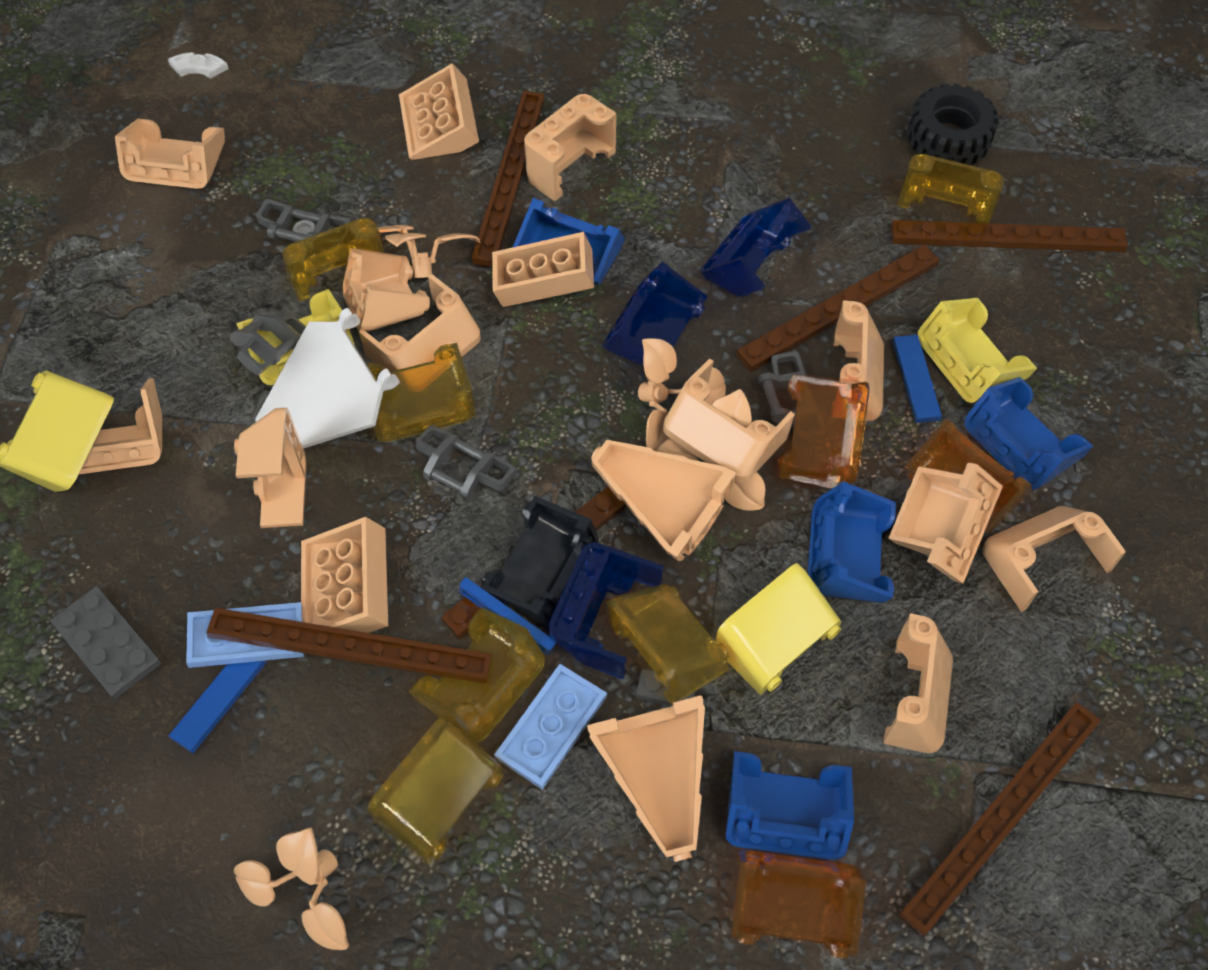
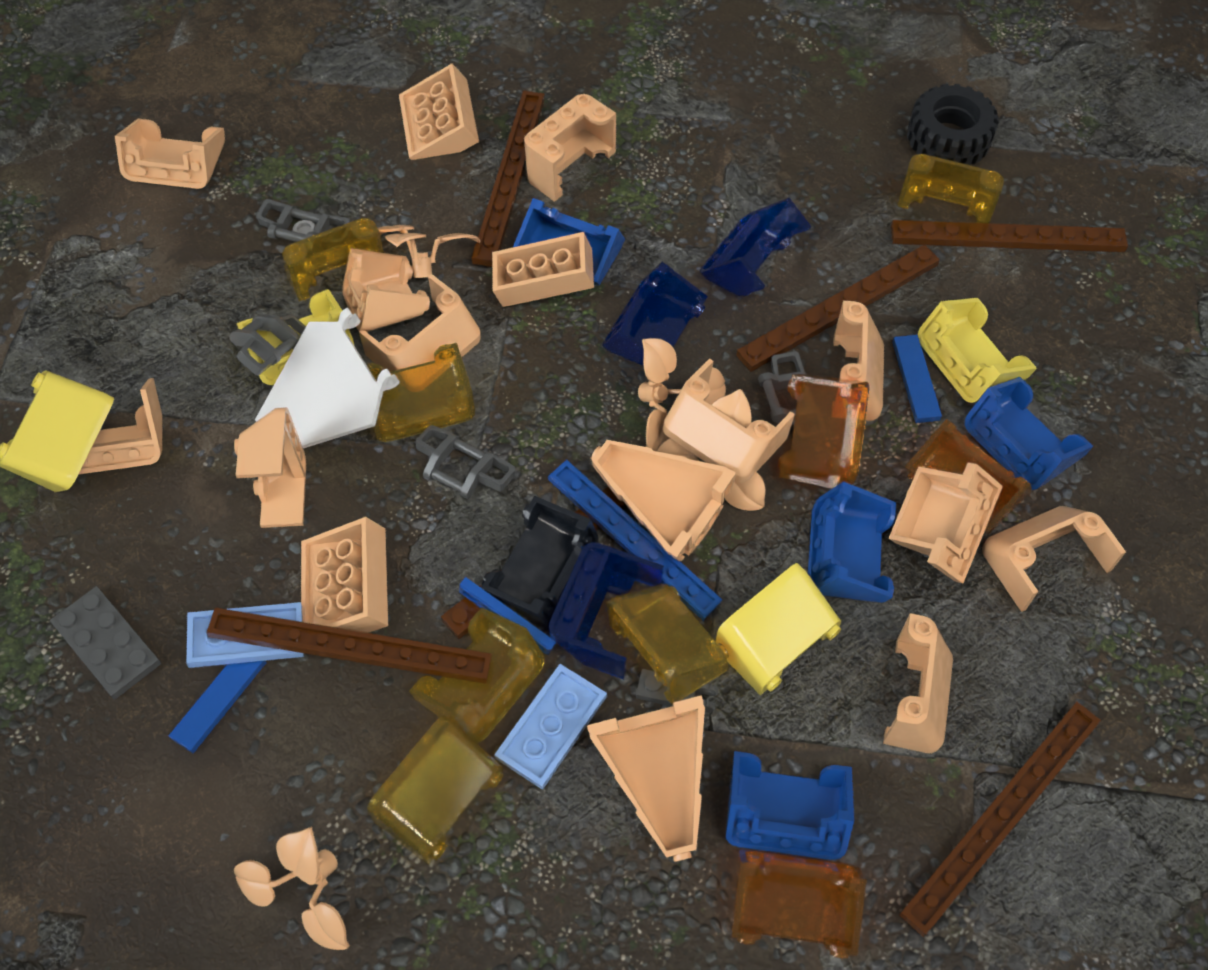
white tile [168,52,228,79] -> none
none -> blue tile [548,460,722,621]

